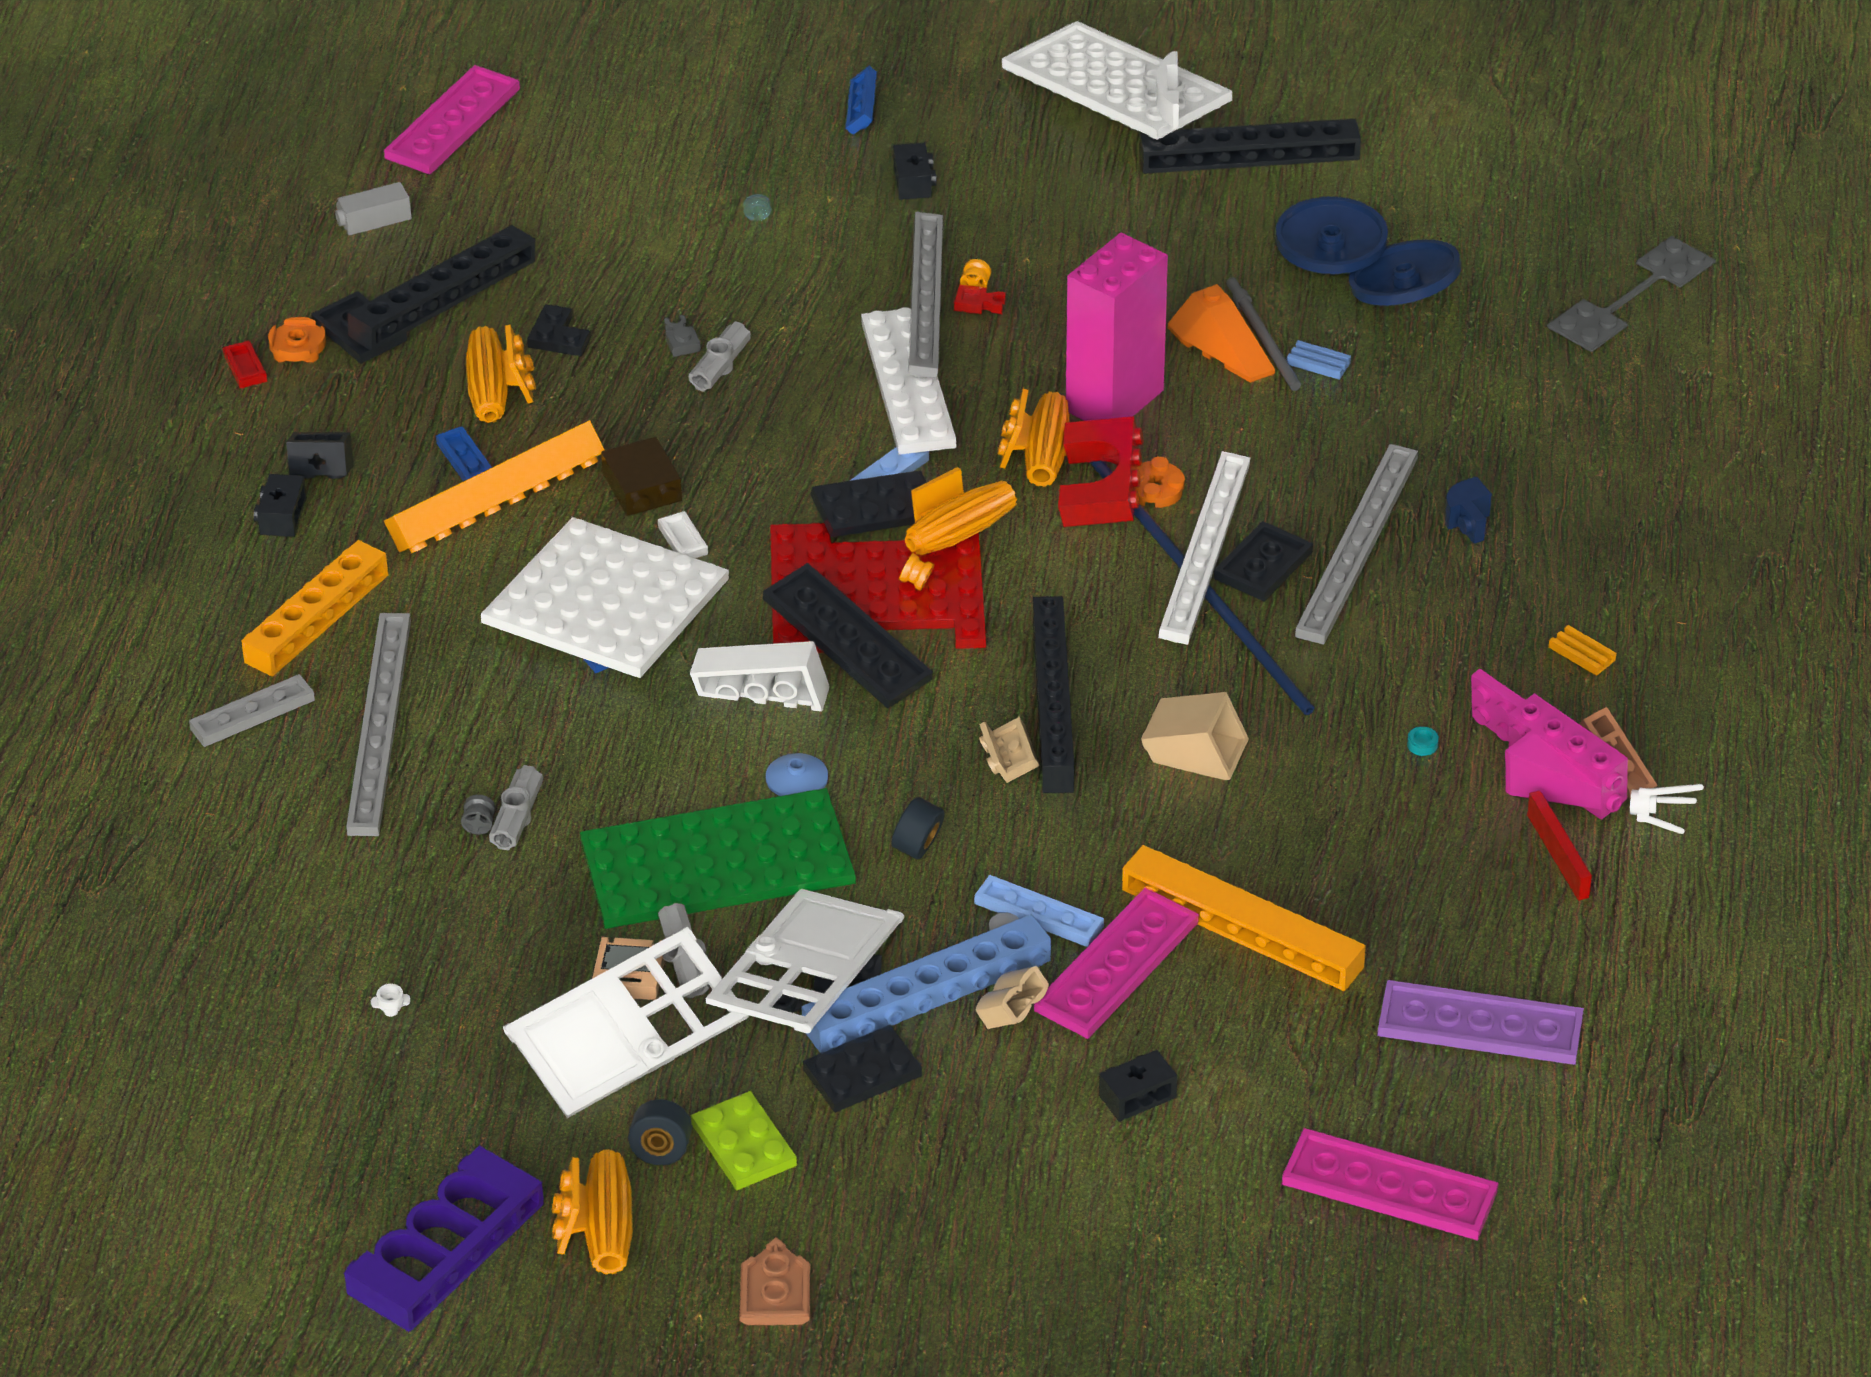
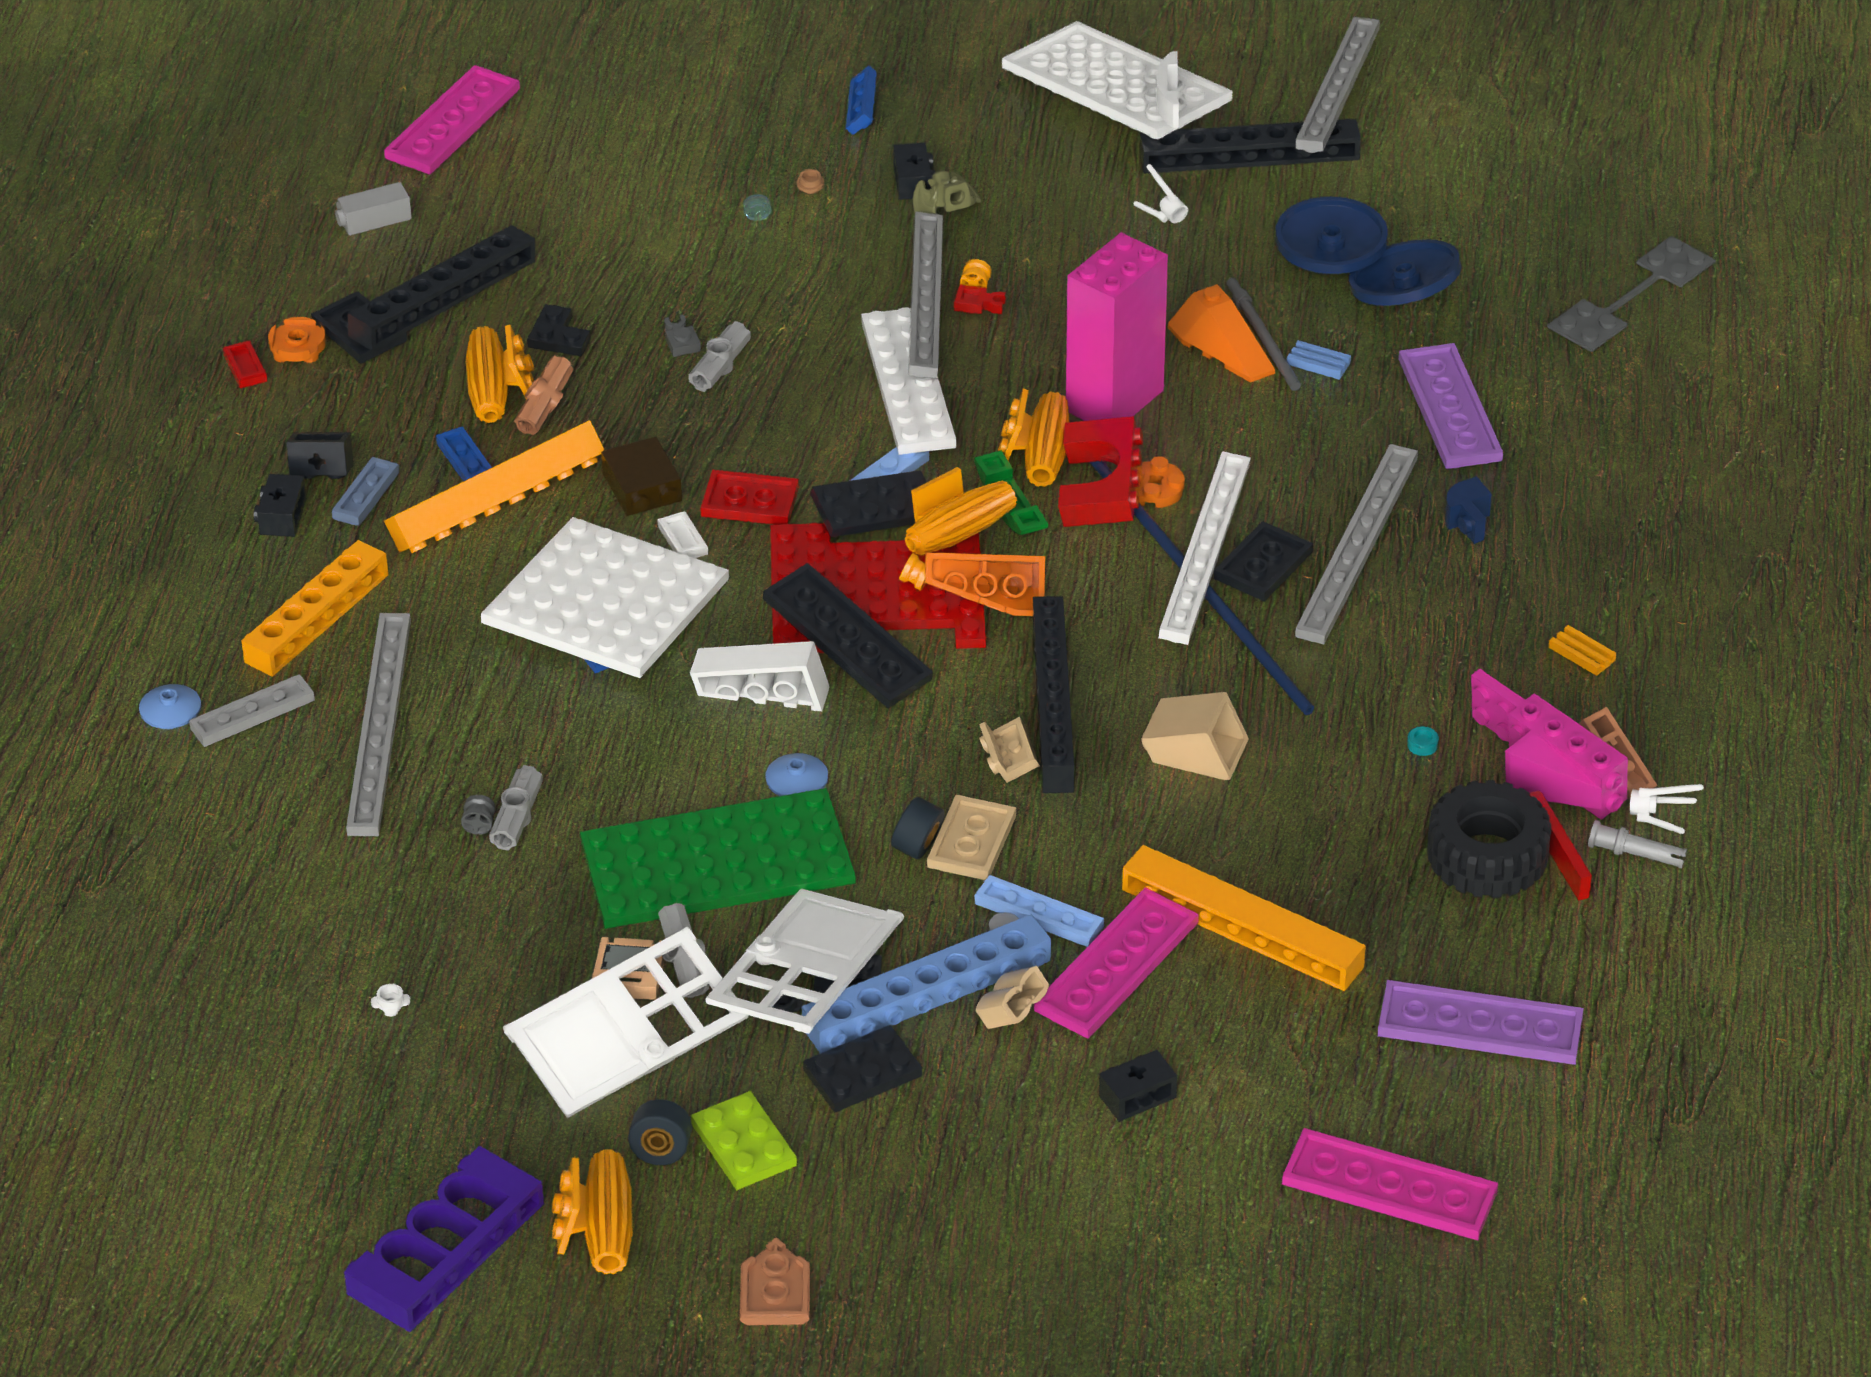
none -> medium blue dish [139,684,201,729]
none -> sand blue plate [332,457,399,526]
none -> nougat piece [514,355,573,436]
none -> red plate [701,470,799,525]
none -> medium nougat plate [797,169,824,194]
none -> olive animal [913,170,981,215]
none -> orange wedge [925,553,1045,617]
none -> tan plate [927,795,1016,880]
none -> green slope [974,450,1048,535]
none -> white plant [1133,164,1188,224]
none -> light grey plate [1296,17,1380,153]
none -> medium lavender plate [1399,343,1503,469]
none -> black tyre [1427,780,1551,898]
none -> light grey pin [1588,820,1687,869]

